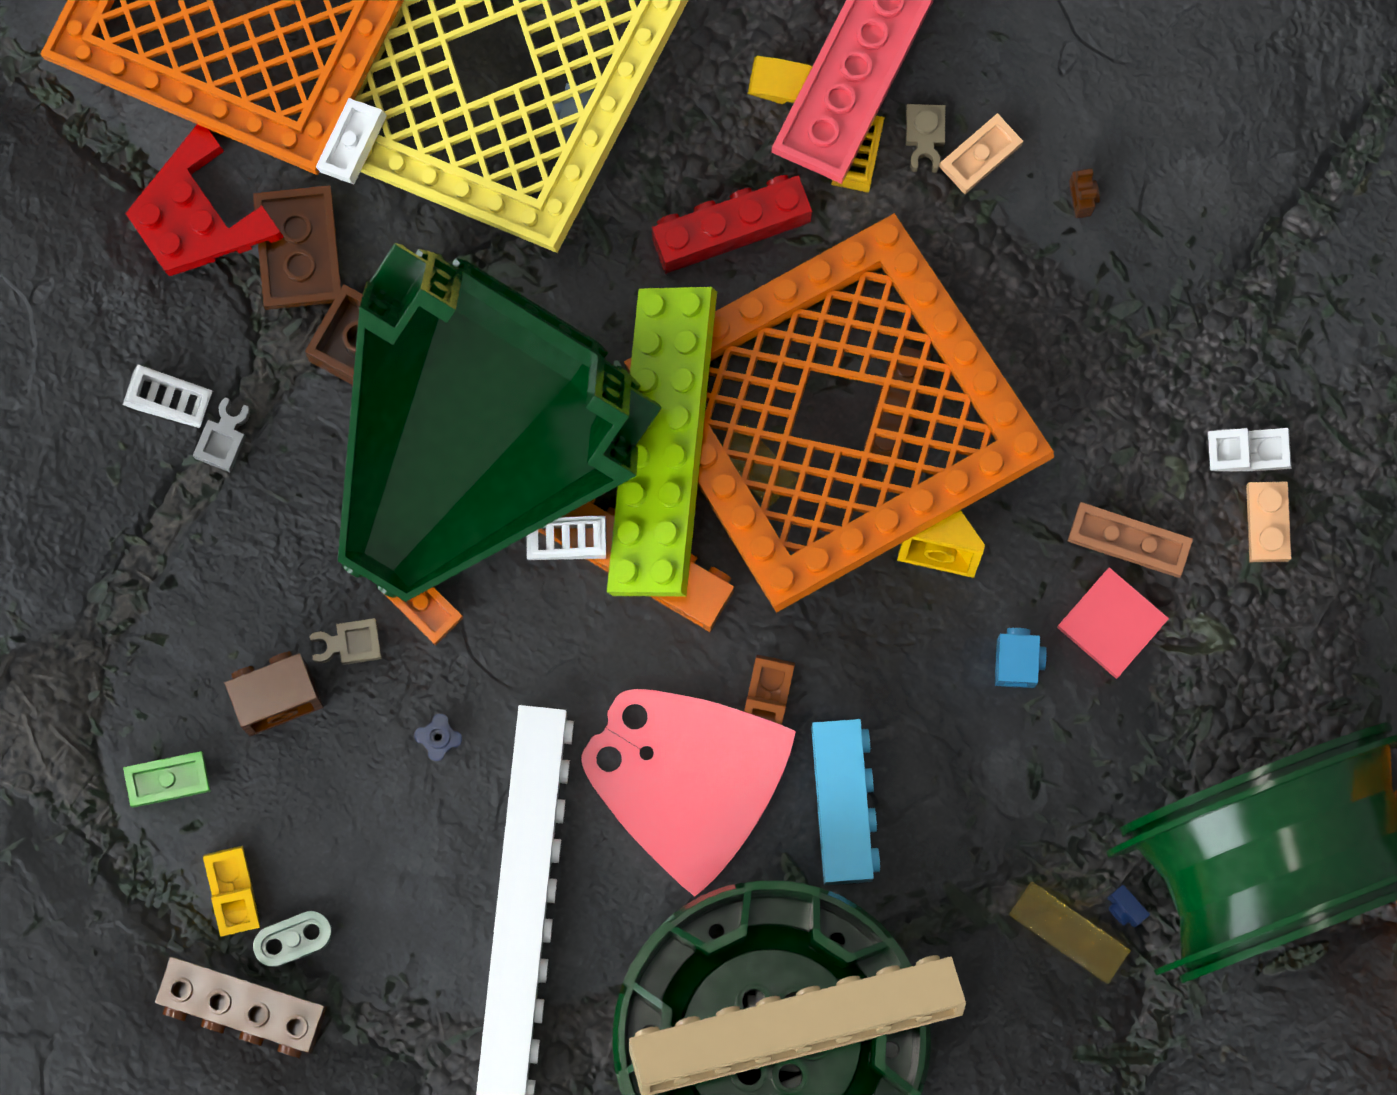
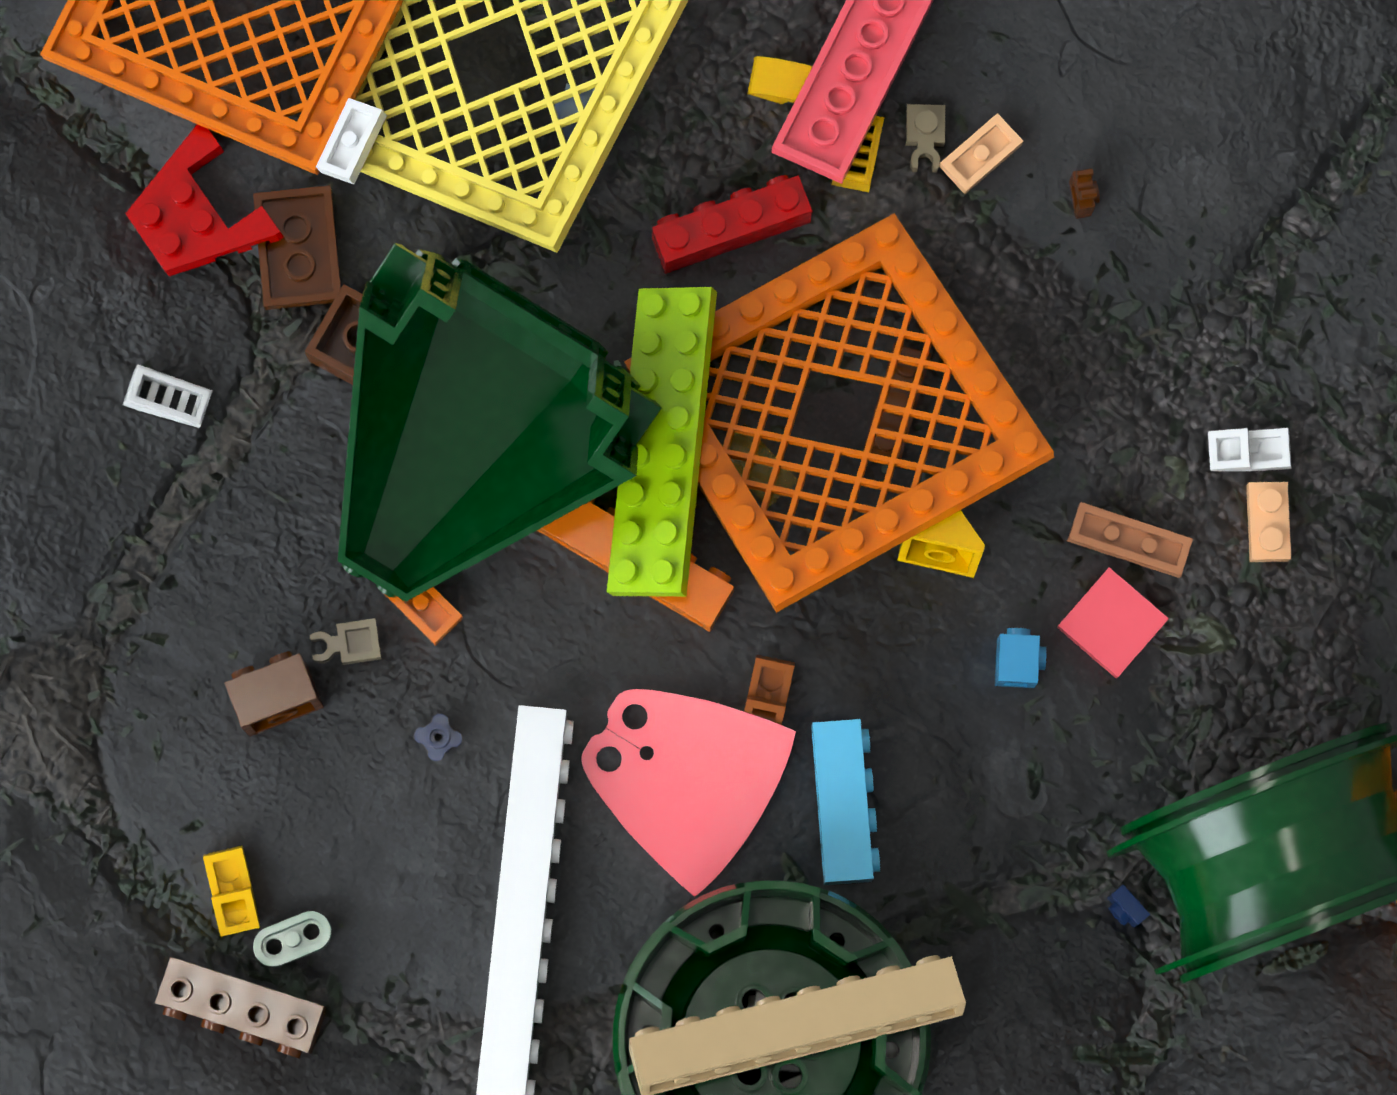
plate [123,751,211,808] -> none
light grey plate [193,397,250,473] -> none
white slope [527,516,607,560] -> none
clear yellow tile [1008,882,1131,984] -> none

